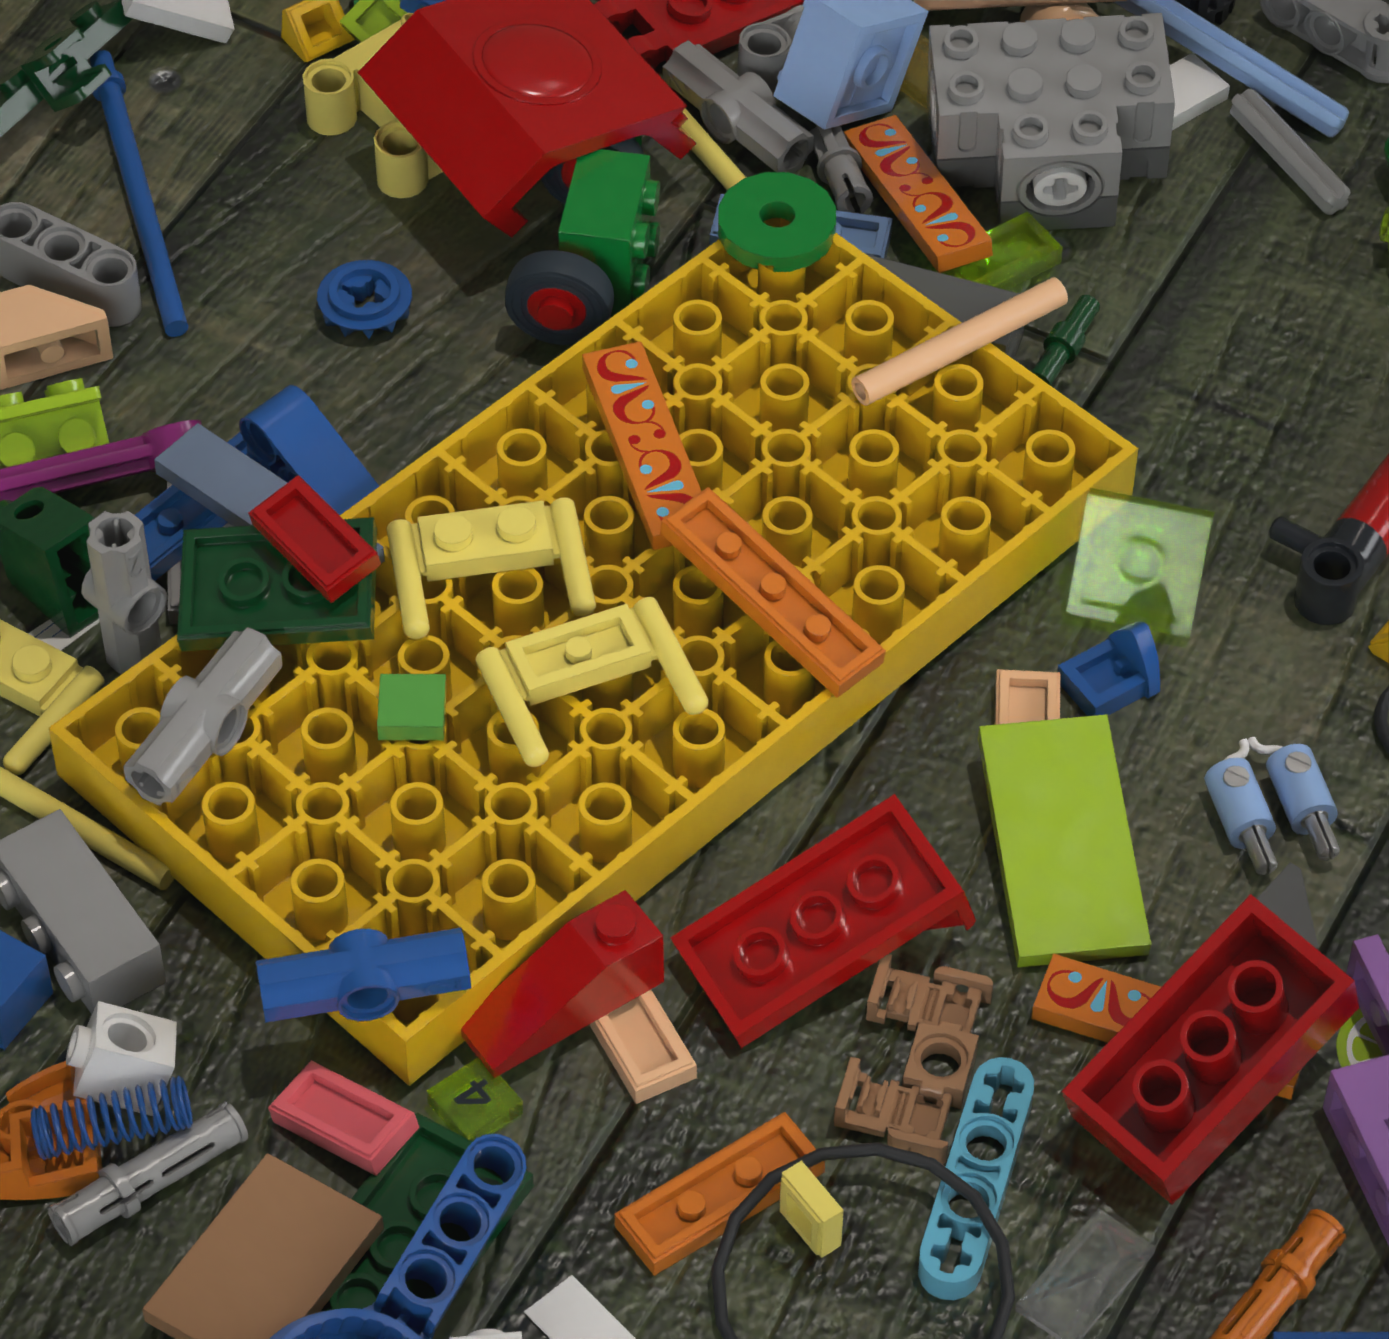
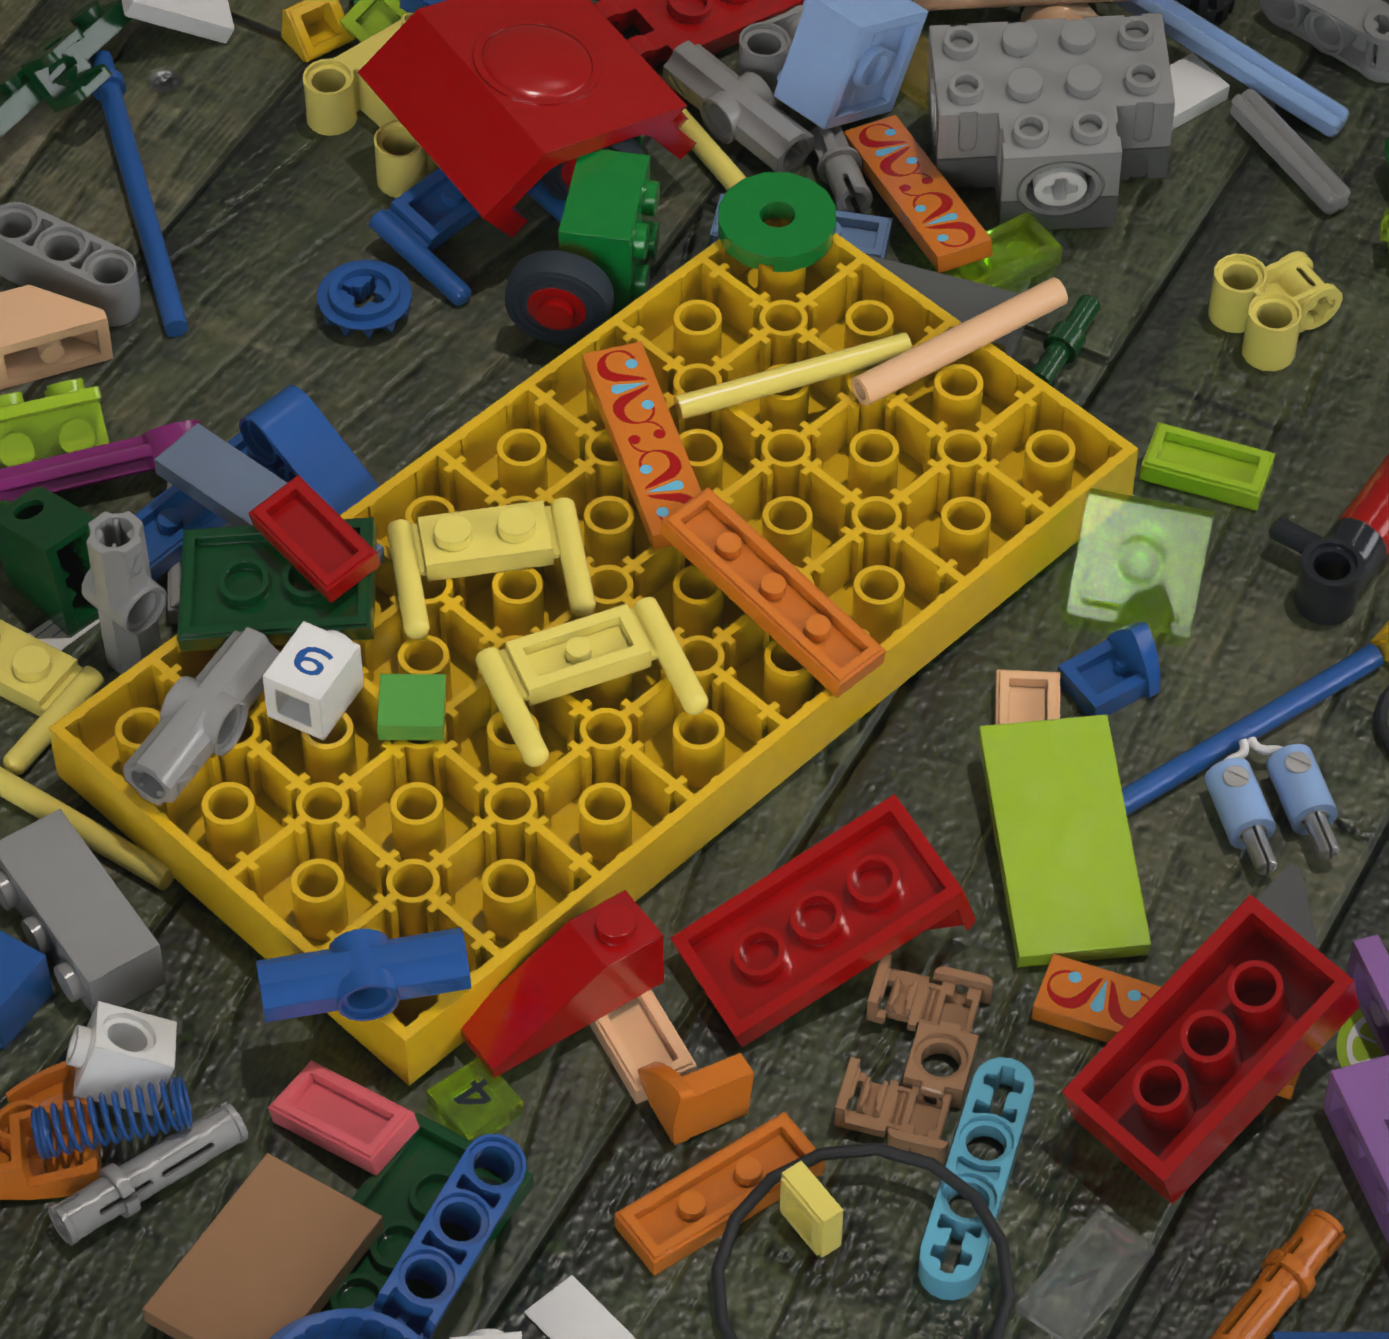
none -> white brick [263,621,364,741]
none -> blue plate [369,168,566,306]
none -> orange tile [638,1053,754,1145]
none -> light yellow piece [674,332,912,420]
none -> blue piece [1122,644,1384,815]
none -> lime tile [1139,422,1276,511]
none -> light yellow piece [1208,251,1343,371]

